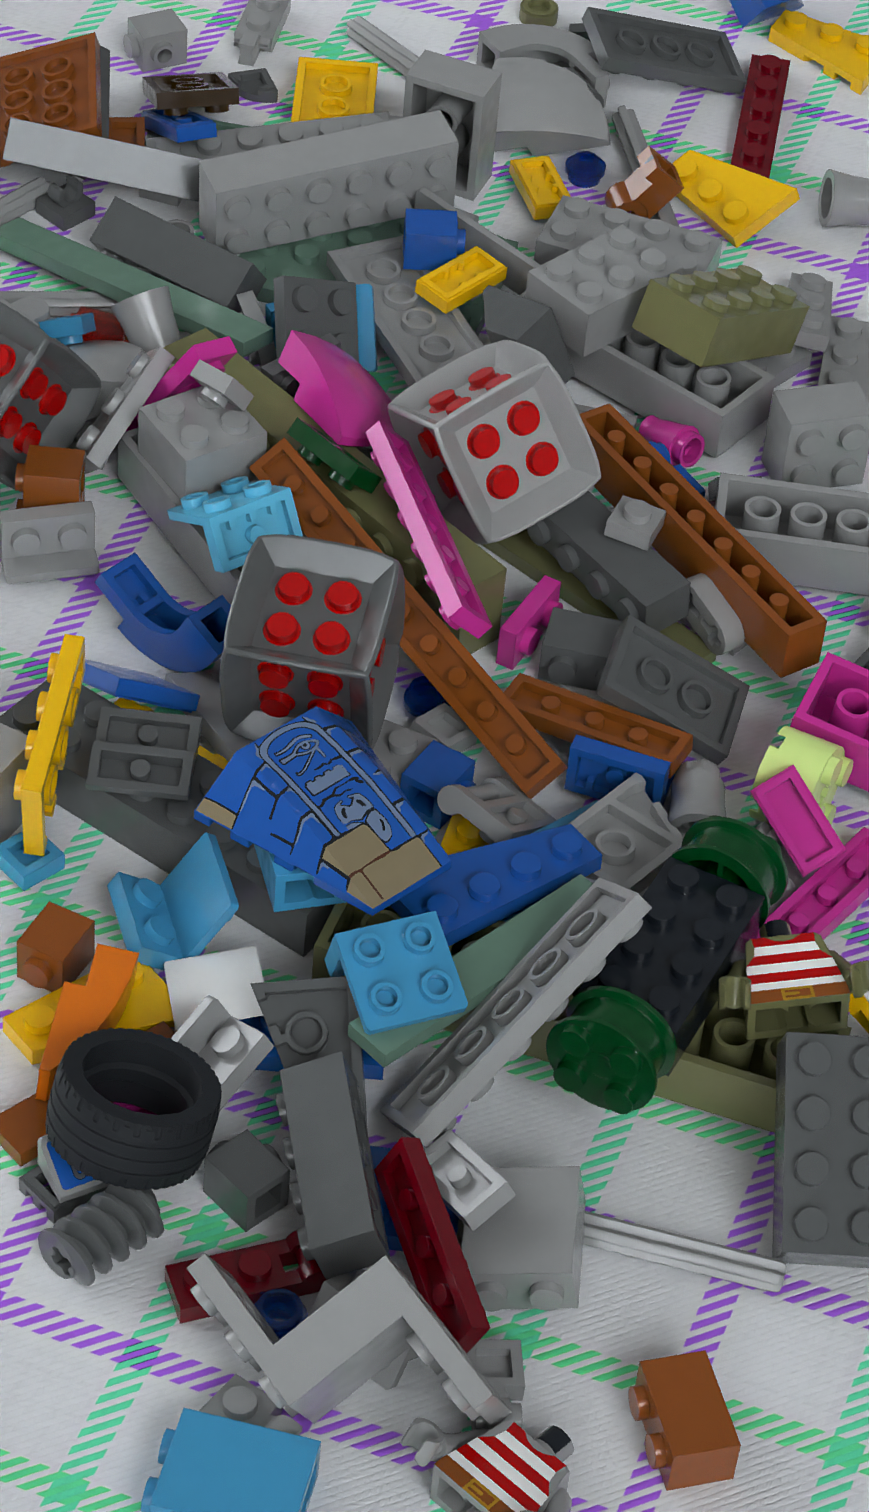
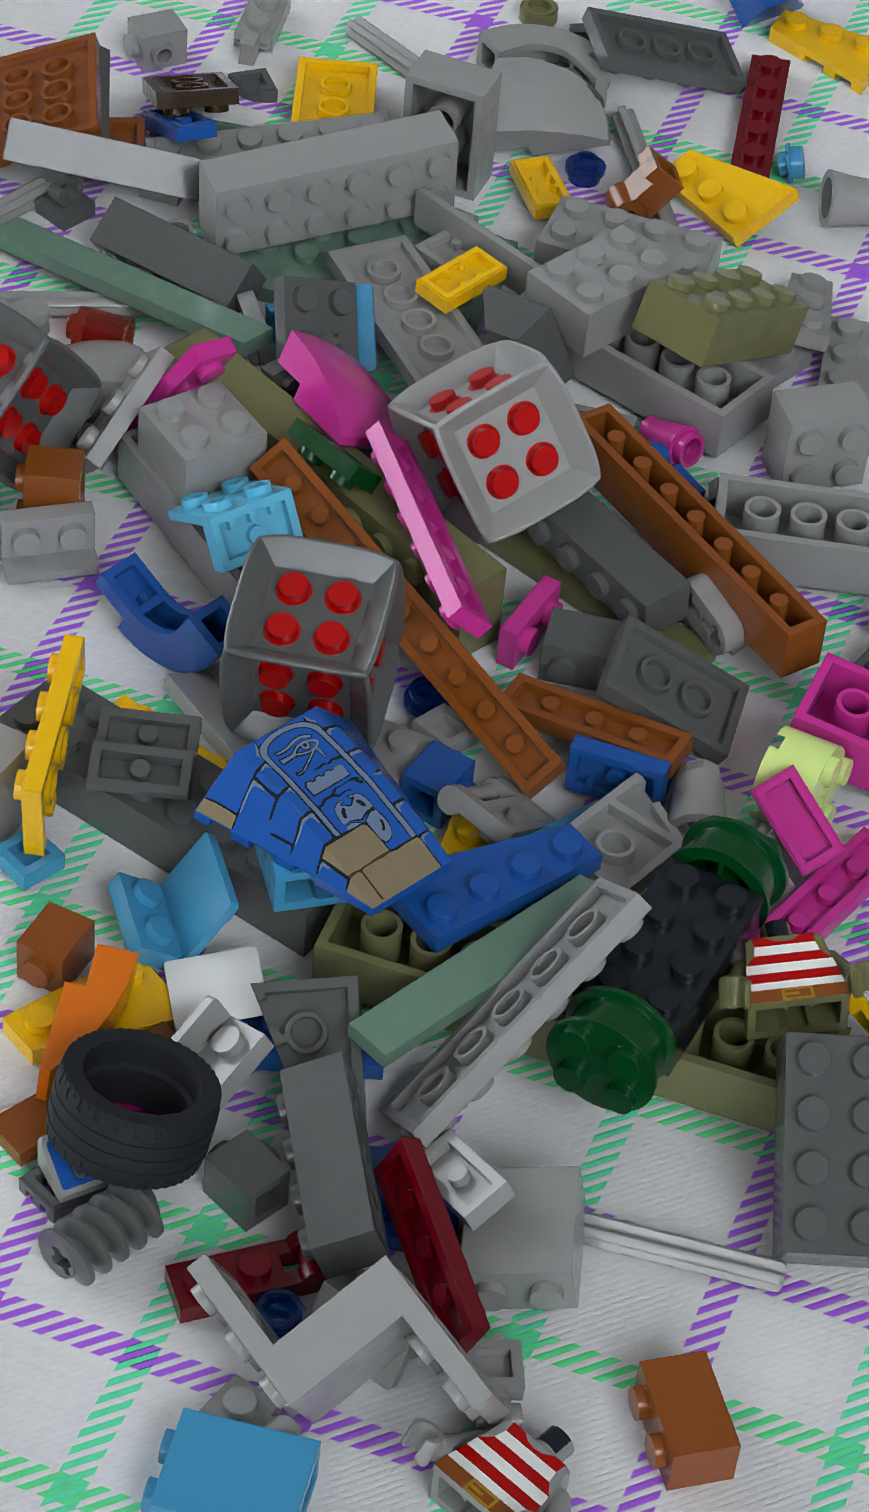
dark azure plate [39,313,96,345] -> none
blue tile [83,659,200,713] -> none
light grey plant [111,286,181,353] -> none
light grey plate [190,359,254,411] -> none
dark azure bracket [324,910,468,1035] -> none
blue brick [402,208,466,271] -> none
light grey plate [604,495,666,551] -> none
none -> dark azure plate [778,143,805,183]

